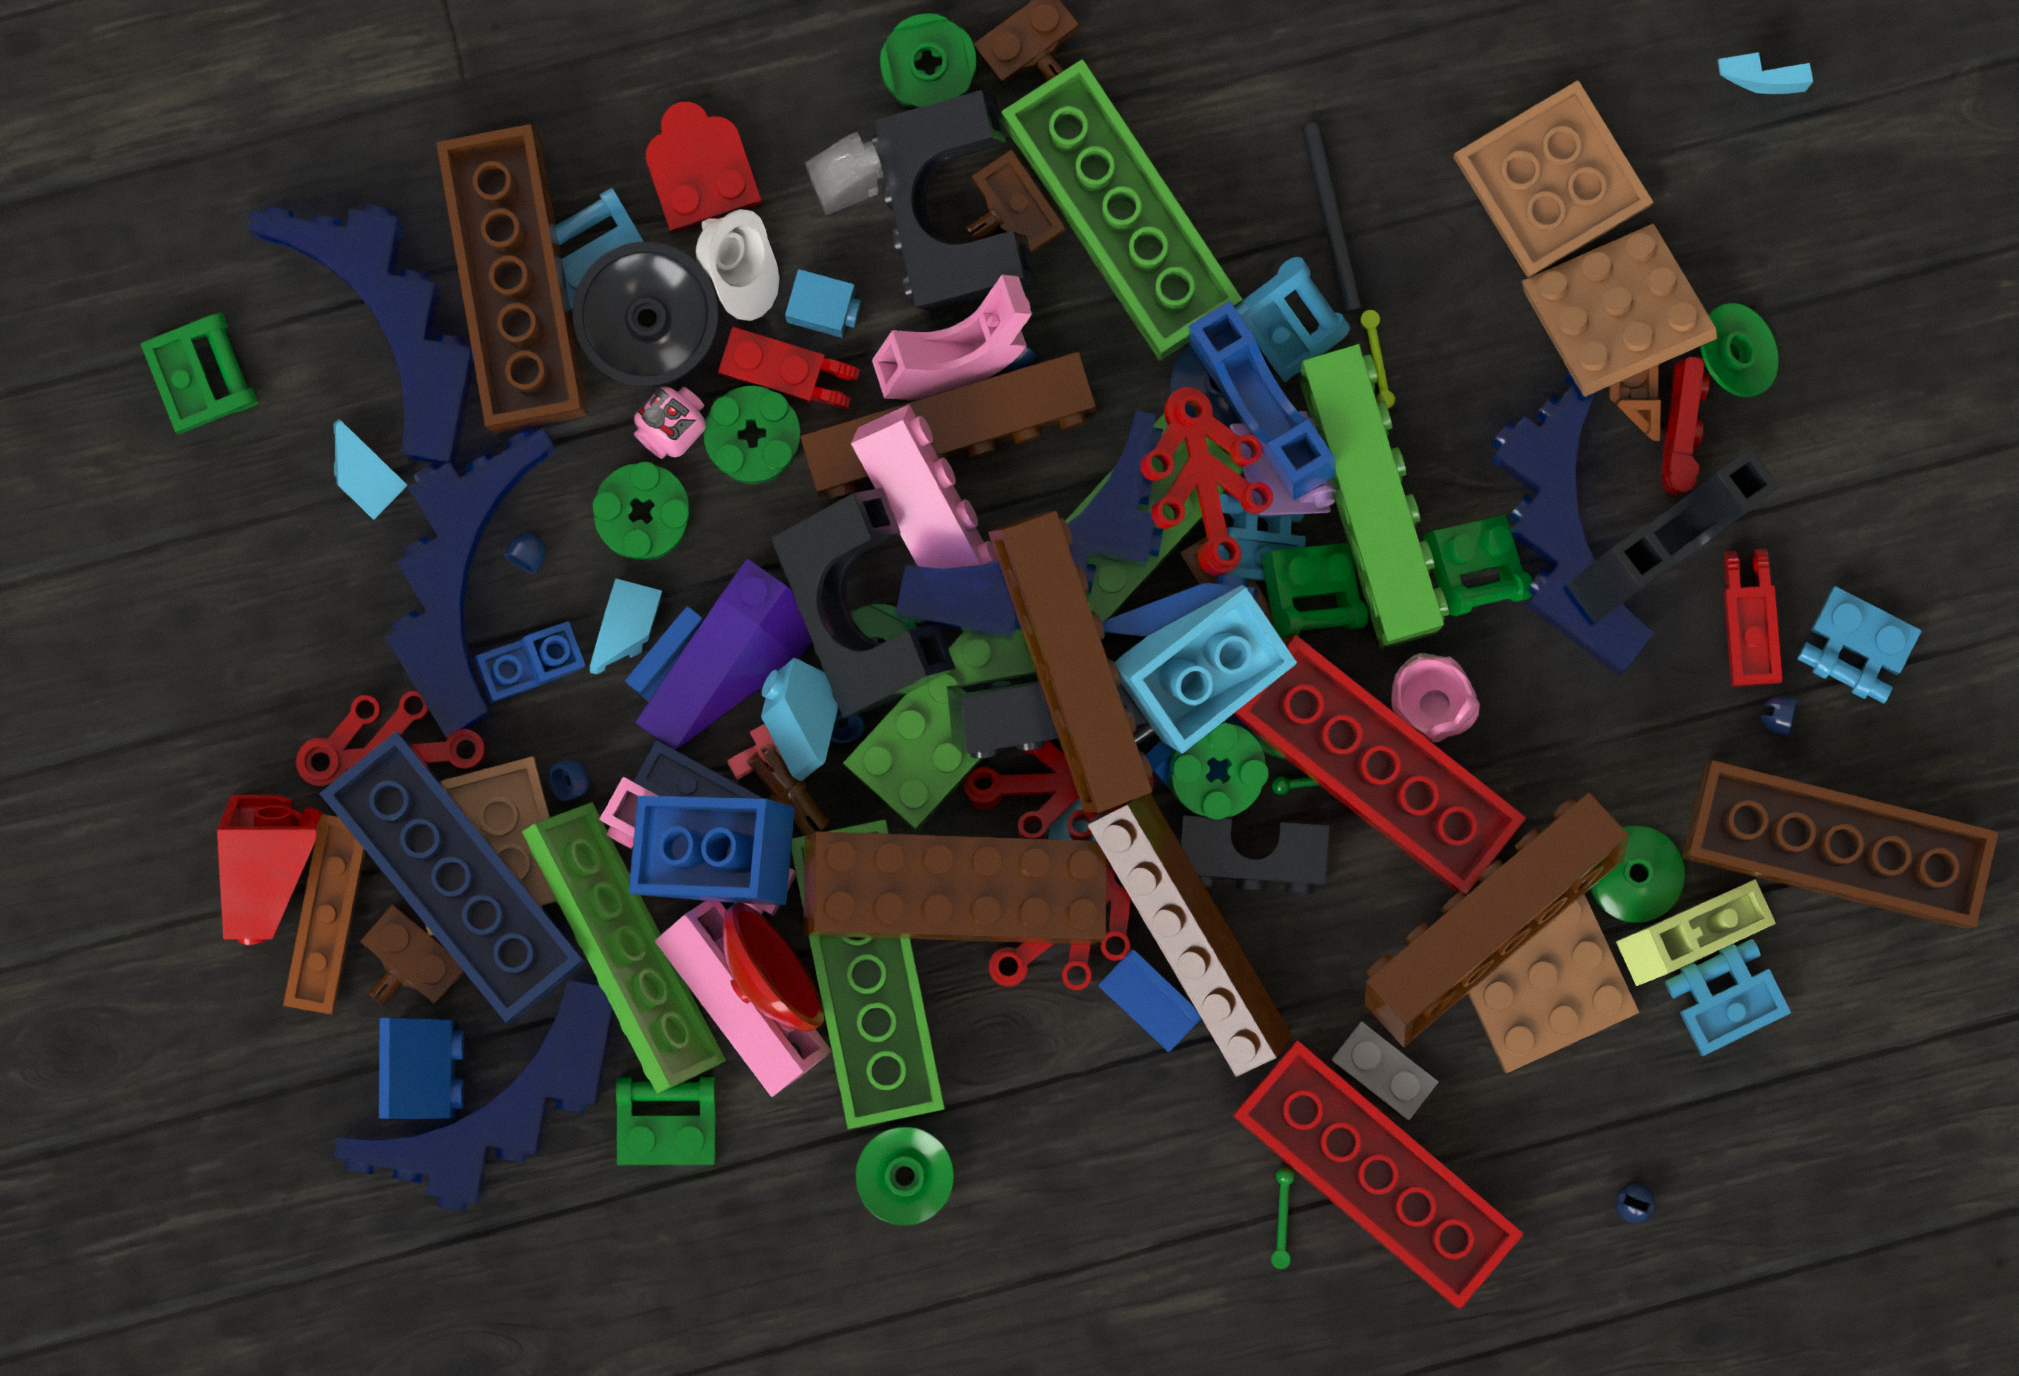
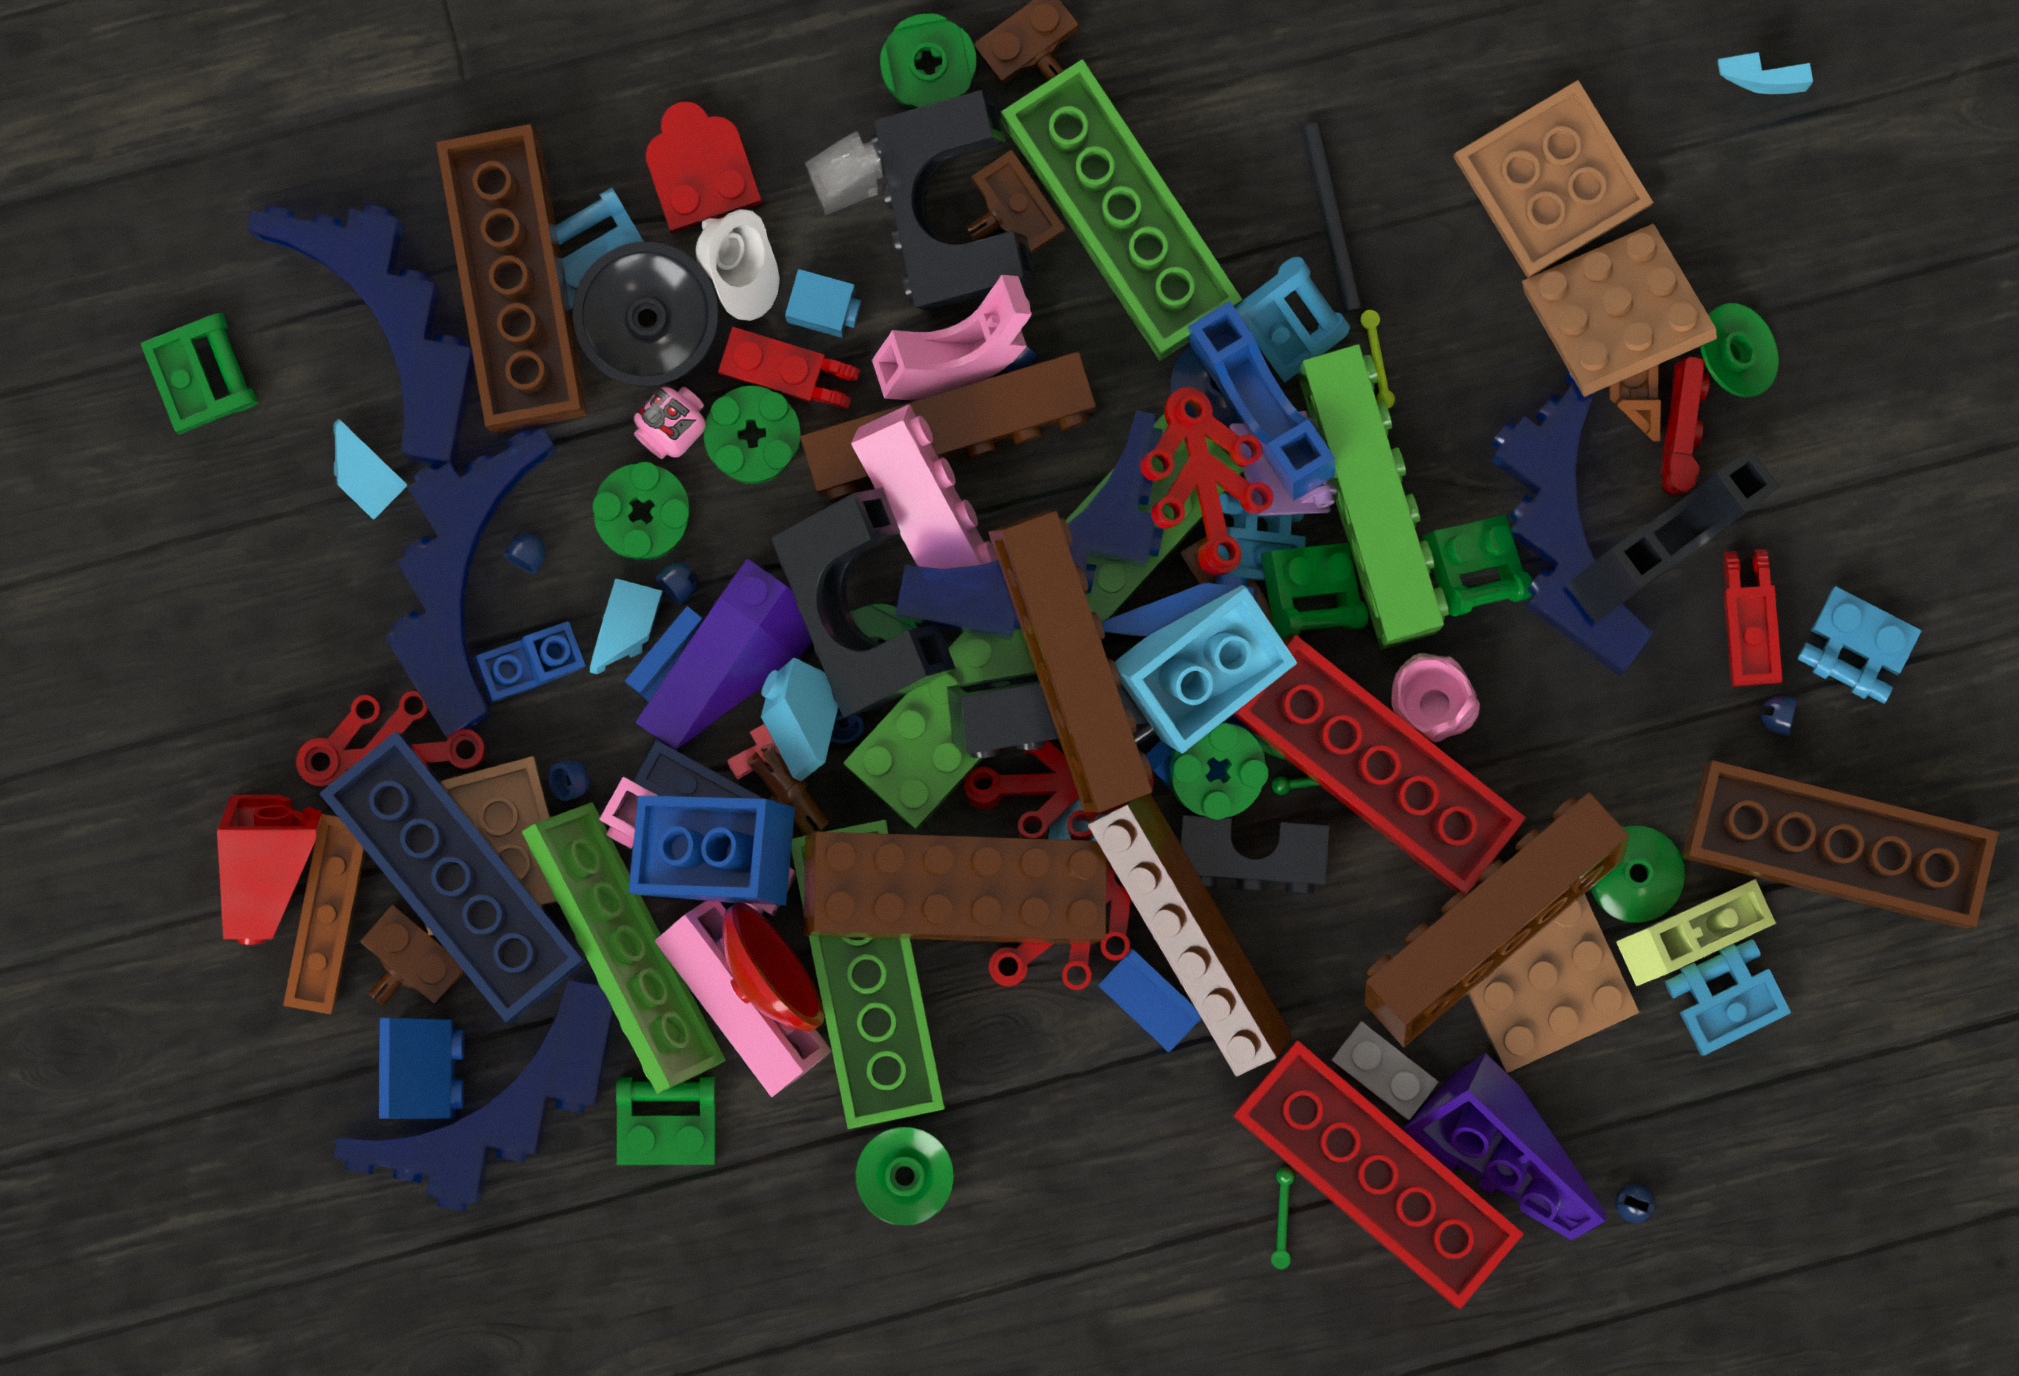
none -> dark blue hinge [655,563,698,606]
none -> dark purple wedge [1404,1053,1607,1240]

